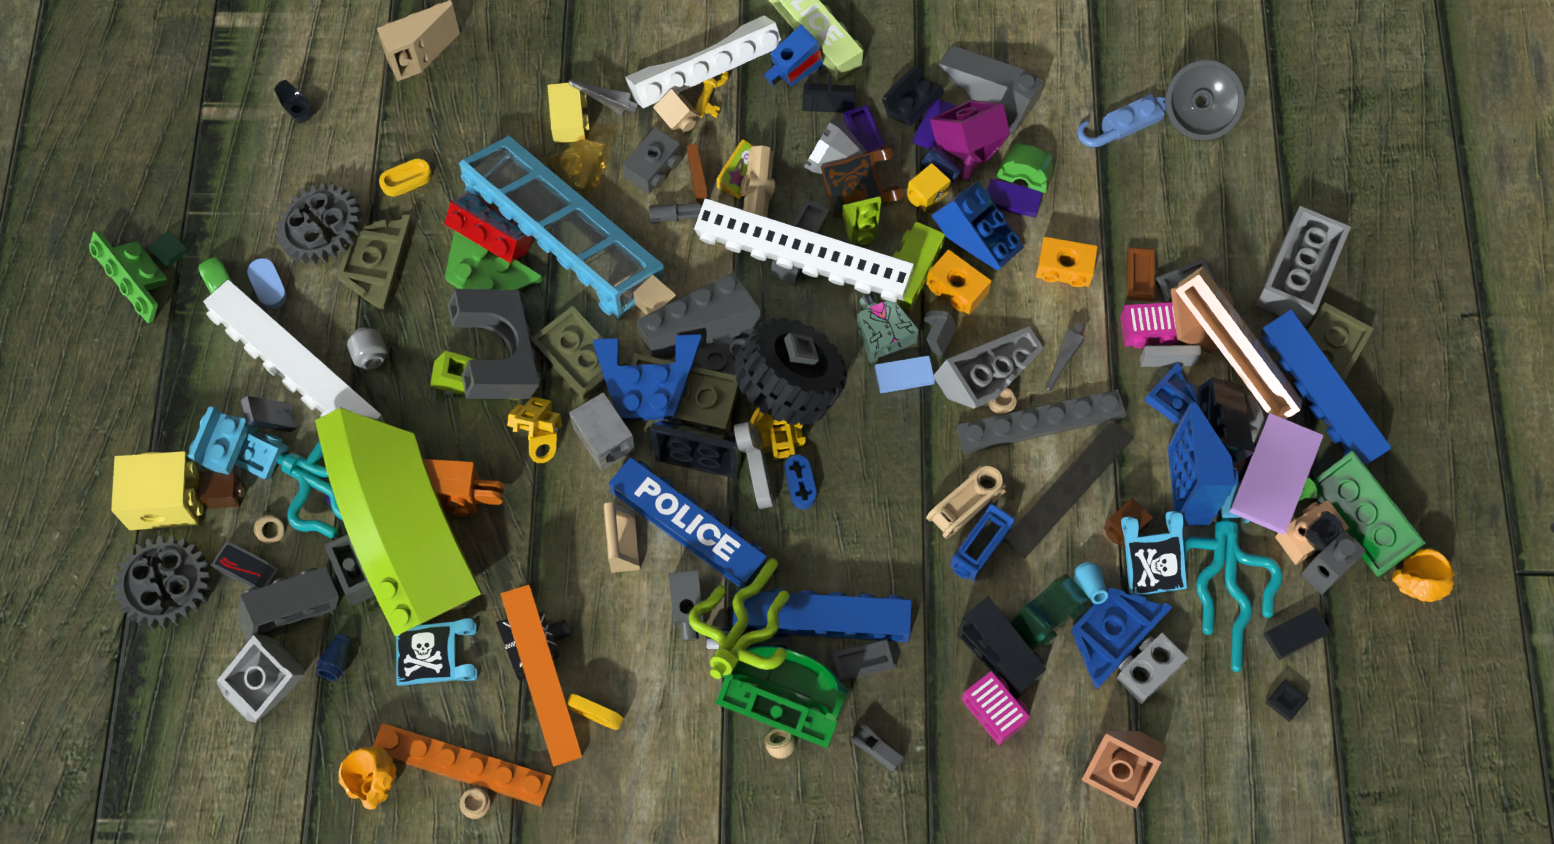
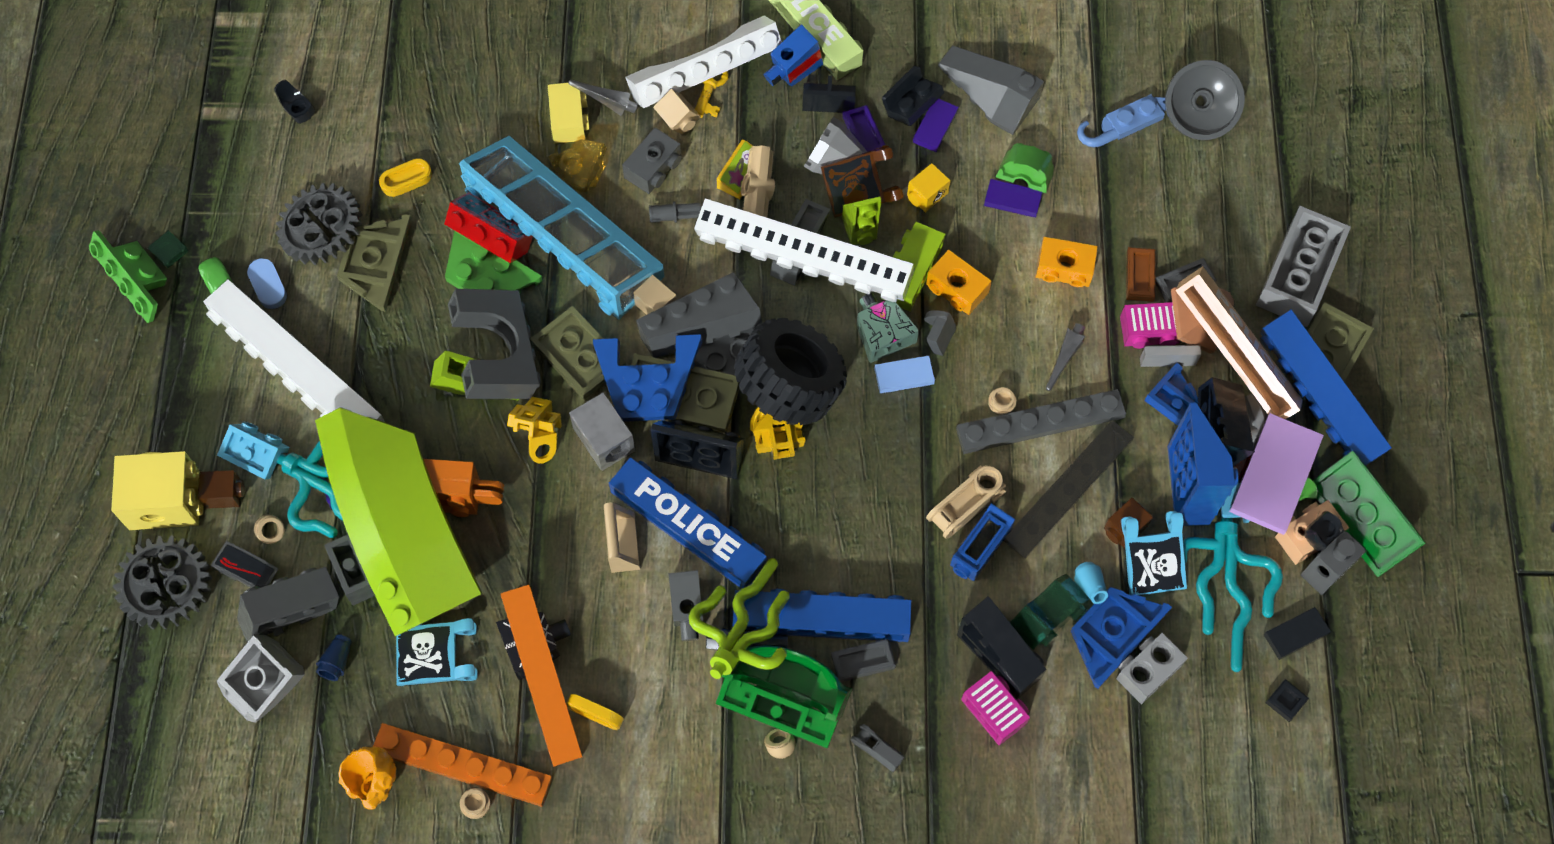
medium azure bracket [188,406,250,475] -> none
black tile [241,395,297,432] -> none
light grey head [347,327,388,370] -> none
tan slope [377,0,460,82] -> none
dark orange tile [687,143,707,203] -> none
light grey beam [734,422,774,509] -> none
dark grey tile [784,333,819,366] -> none
blue beam [785,455,817,509] -> none
dark blue cone [921,146,962,183] -> none
magenta piece [930,100,1010,182] -> none
blue slope [931,181,1024,270] -> none
light grey wedge [933,326,1044,409] -> none
nougat slope [1082,731,1167,808] -> none
light orange hair [1392,549,1455,602] -> none

